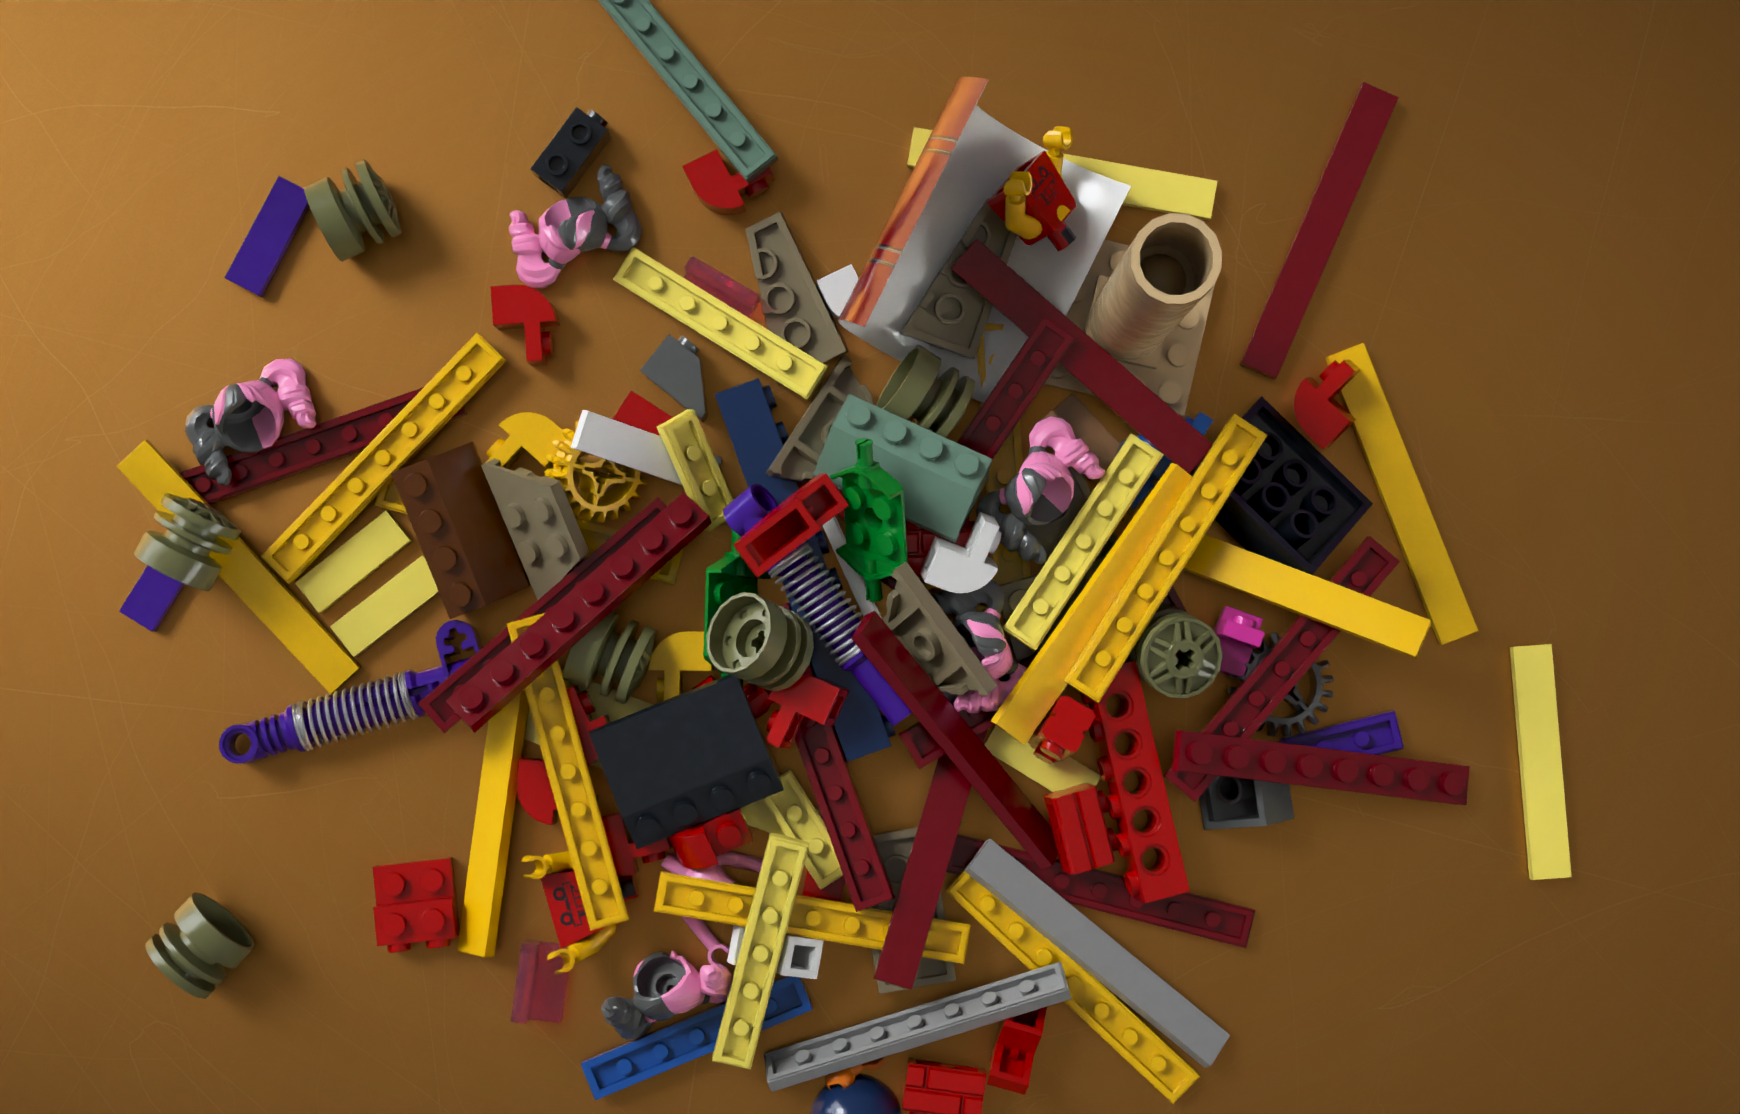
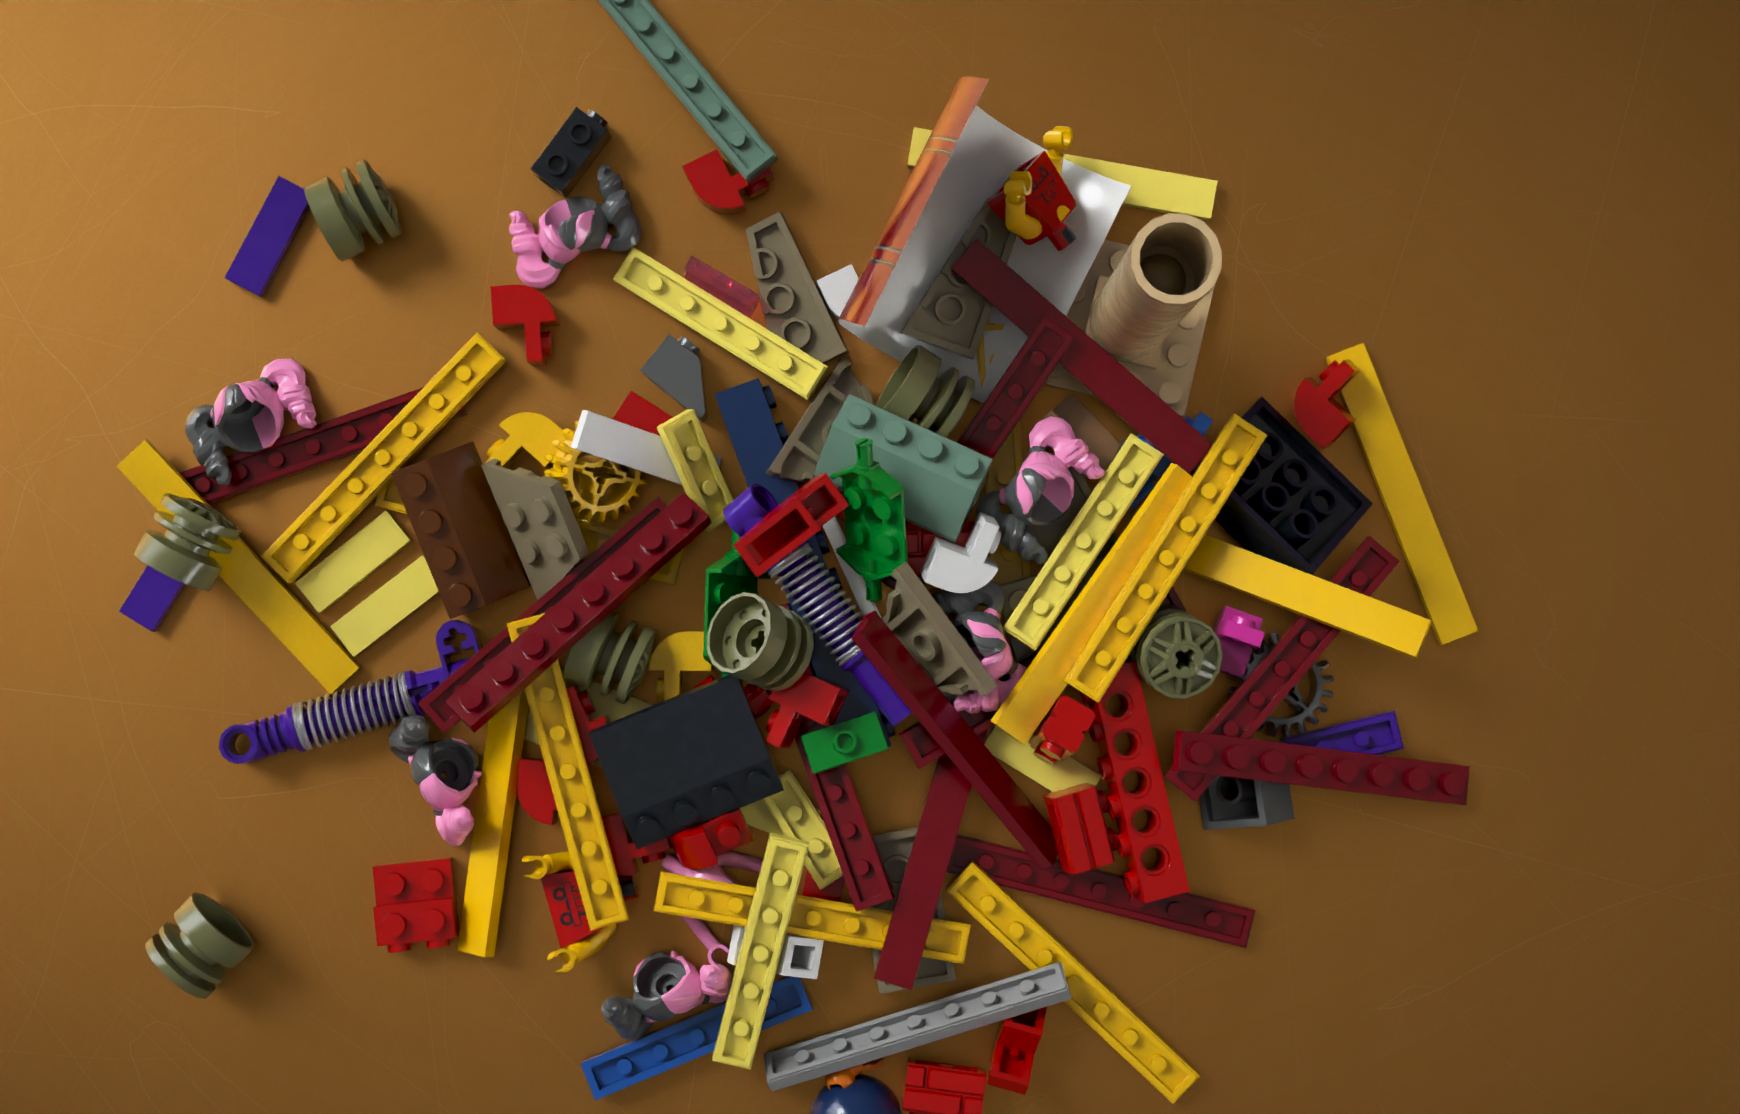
clear pink panel [511,939,569,1024] -> none
light grey tile [965,839,1230,1068] -> none
dark red tile [1239,82,1399,380] -> none
light yellow tile [1510,644,1572,880] -> none
none -> dark grey hair [389,715,482,847]
none -> green plate [800,711,888,775]

